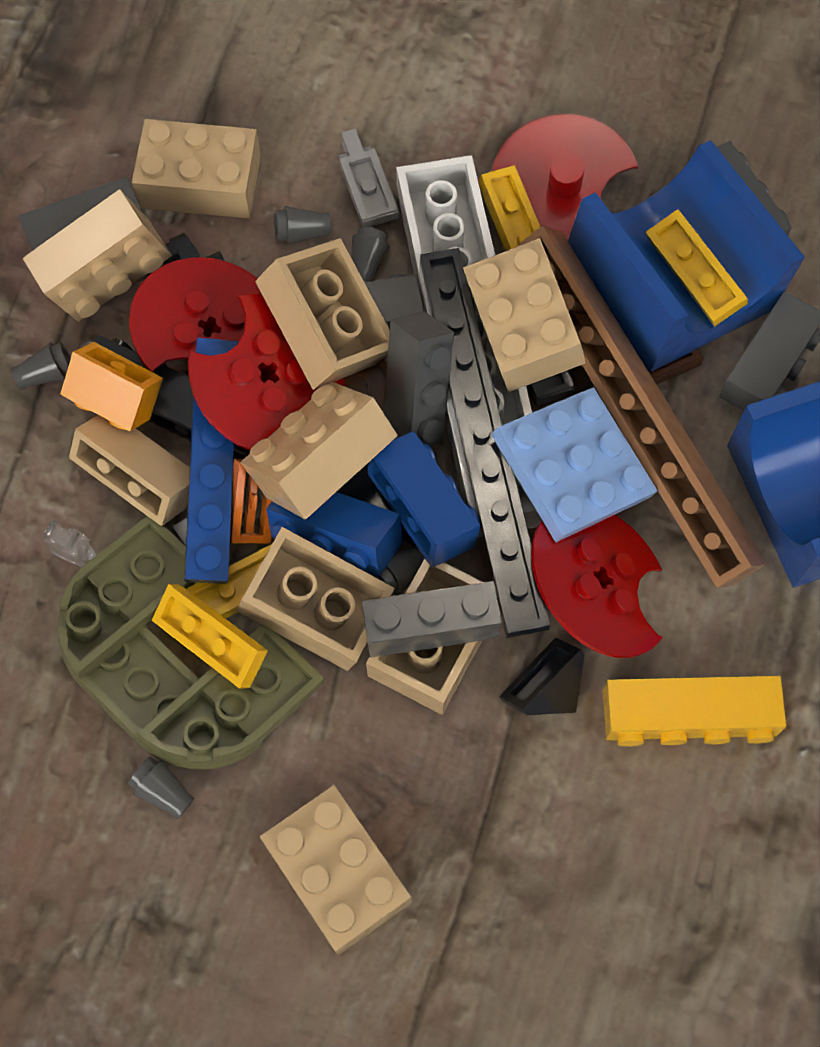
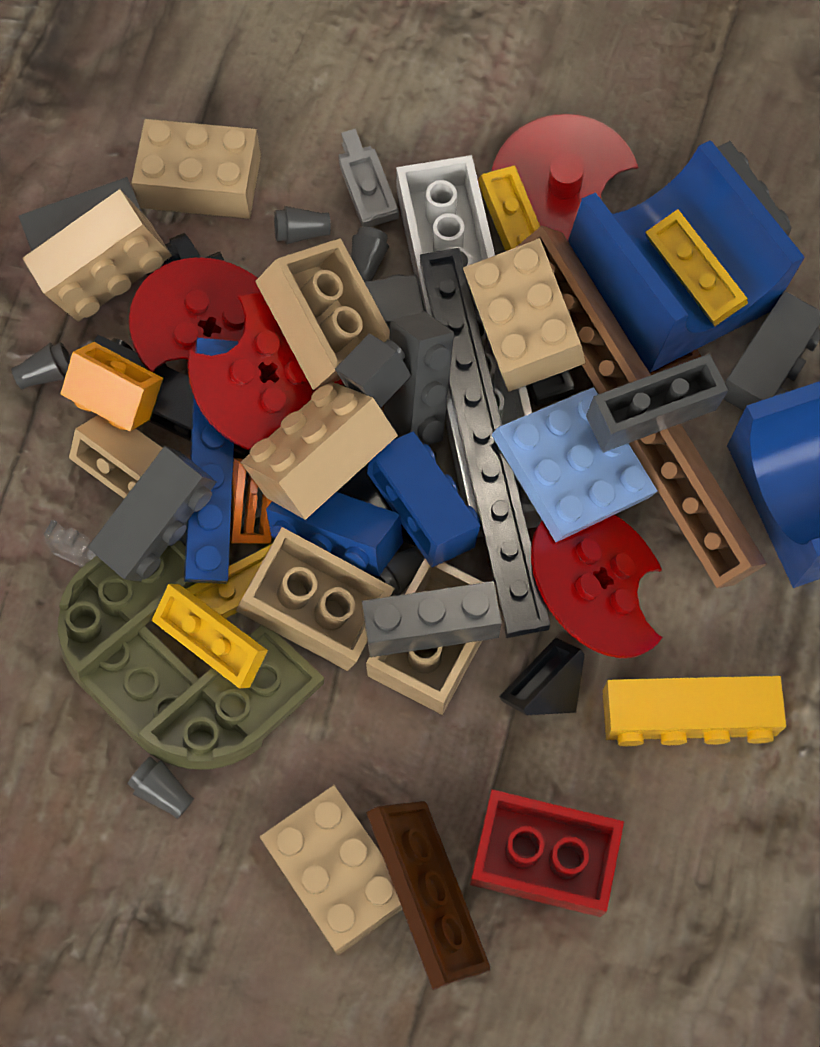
none -> dark grey brick [87,446,217,581]
none -> dark grey brick [335,333,411,408]
none -> reddish brown tile [366,801,491,990]
none -> red brick [470,789,624,917]
none -> dark grey brick [586,354,728,453]

